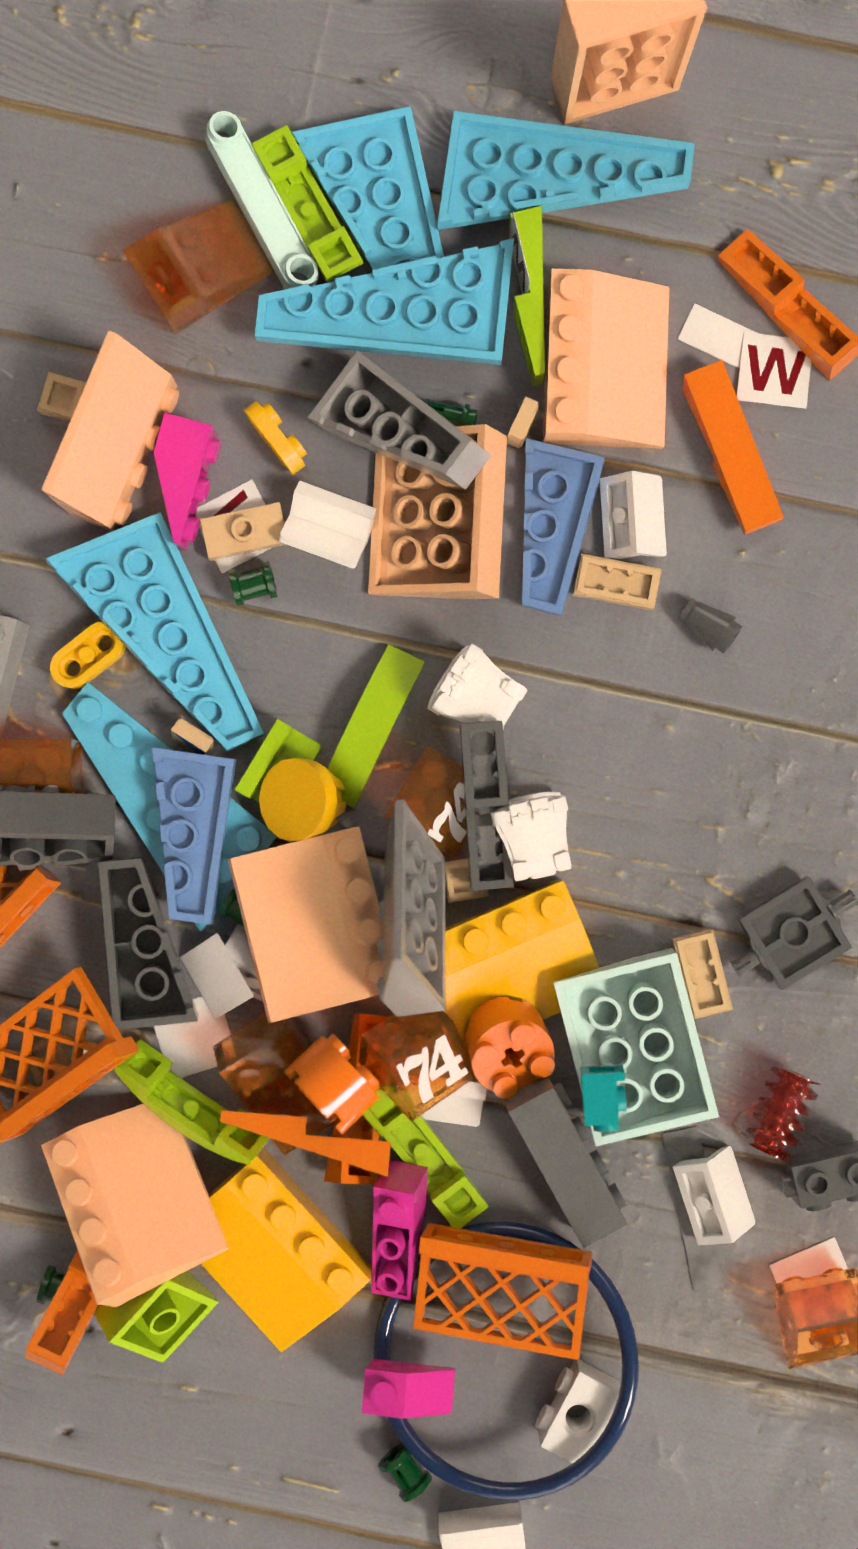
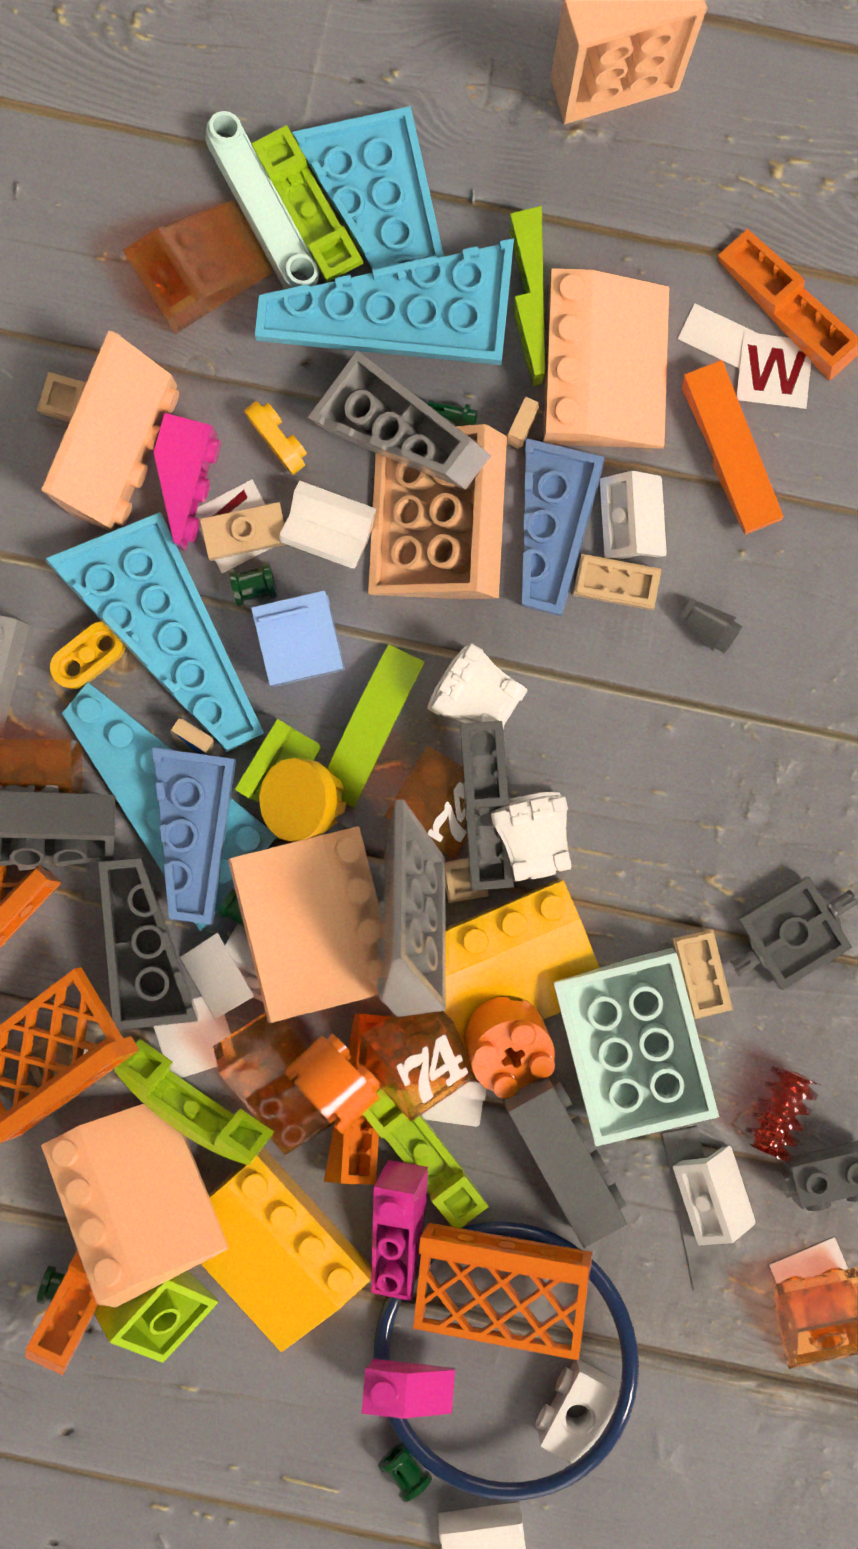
orange slope [220,1110,391,1177] -> none
medium azure wing [437,111,695,230] -> none
white sticker [509,211,530,294] -> none
teal brick [580,1065,627,1132] -> none
none -> light blue piece [251,590,346,687]

